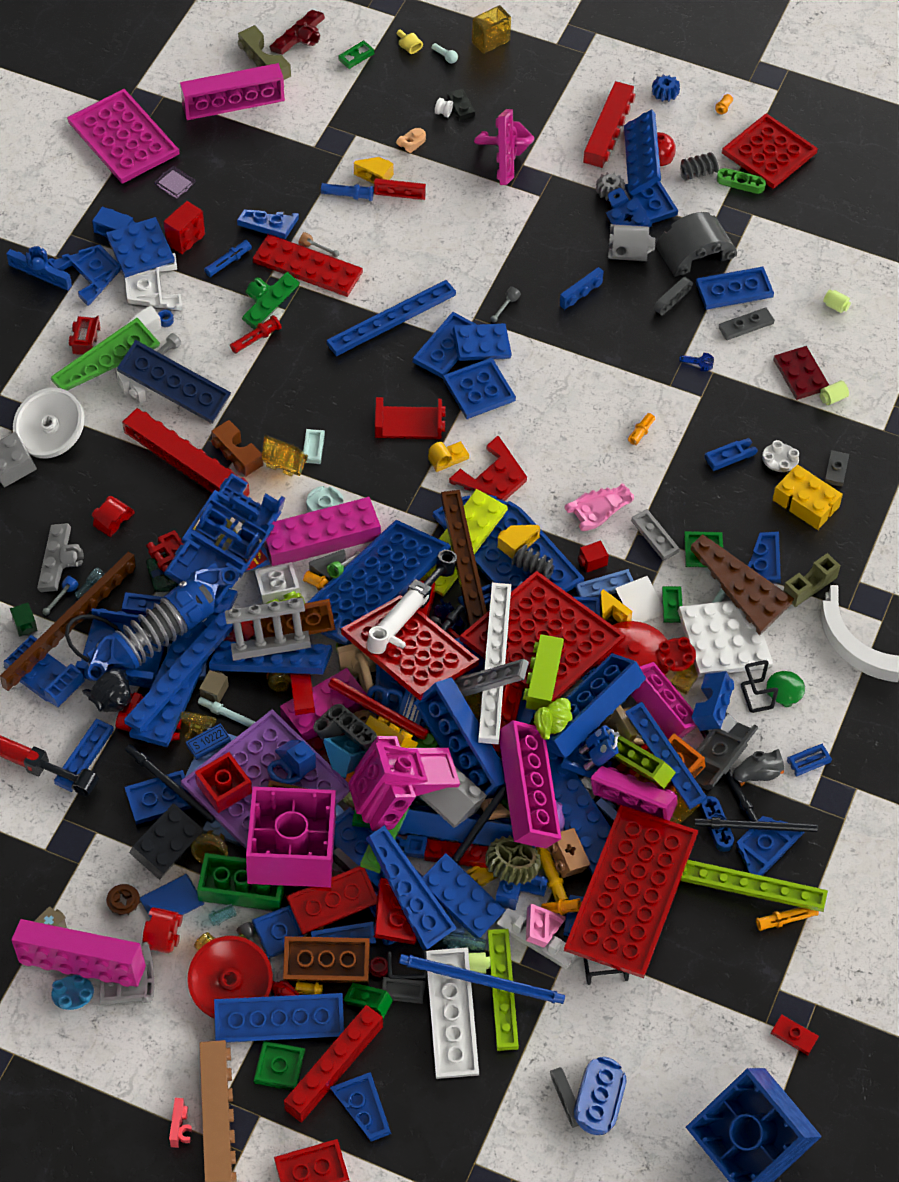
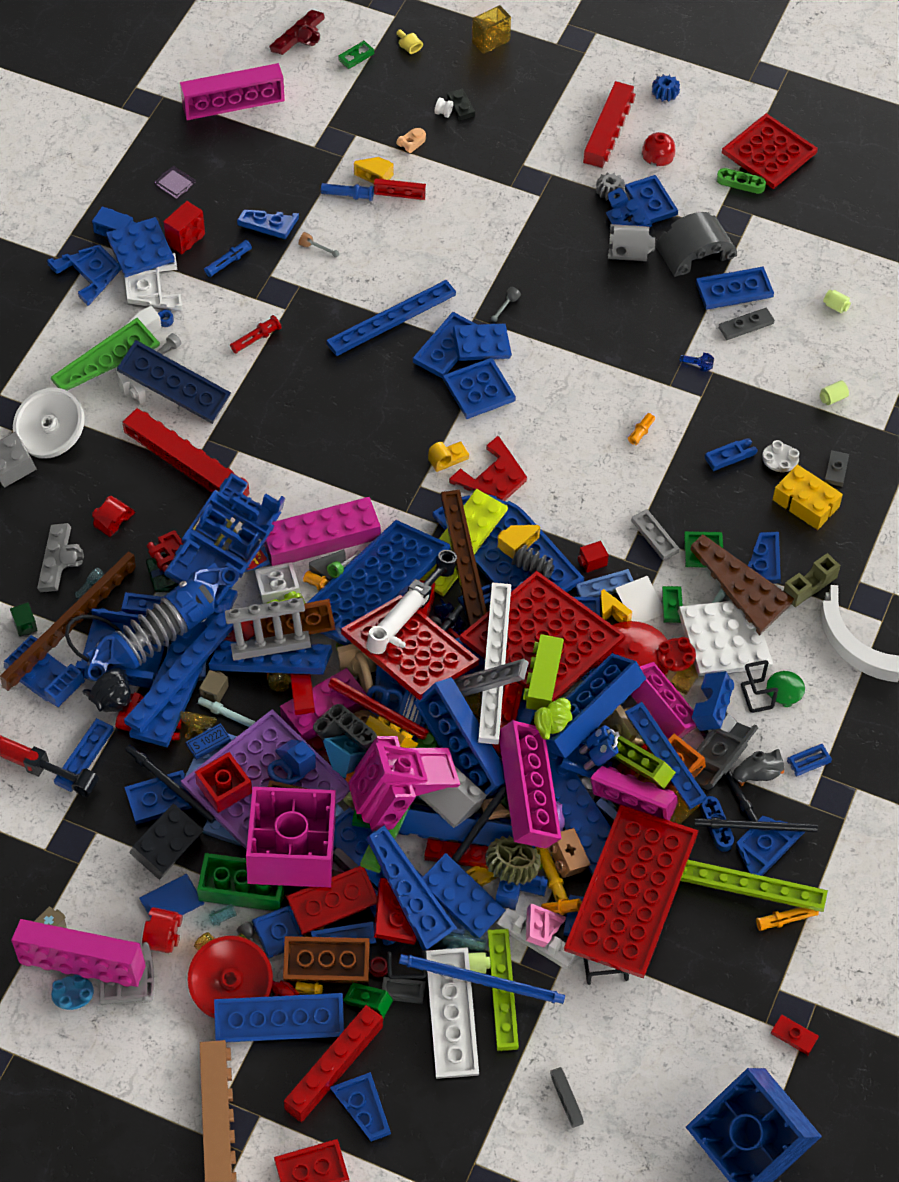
blue plate [6,246,72,291] -> none
hinge [42,576,79,616] -> none
dark pink plate [67,89,180,184] -> none
red window [69,315,101,355] -> none
reddish brown gear [106,884,140,916] -> none
coral plate [169,1098,192,1148] -> none
clear yellow hair [191,830,228,864] -> none
dark orange arch [211,420,264,476] -> none
olive arch [237,25,291,80] -> none
green plate [242,272,300,329] -> none
red plate [253,234,363,297] -> none
green tile [254,1041,305,1090] -> none
clear yellow slope [262,435,308,477] -> none
light aqua tile [302,429,325,464] -> none
light aqua tile [306,486,344,512] -> none
red panel [375,397,445,439] -> none
blue plate [395,835,428,859] -> none
light aqua bar [432,43,458,63] -> none
dark pink plate [474,109,534,185] -> none
blue plate [560,267,604,310] -> none
bright pink animal [564,483,634,531] -> none
tile [574,1056,627,1135] -> none
blue plate [624,109,661,196] -> none
dark grey beam [654,277,693,315] -> none
dark grey piece [680,152,719,181] -> none
light orange pin [715,94,733,114] -> none
dark red plate [773,346,829,400] -> none

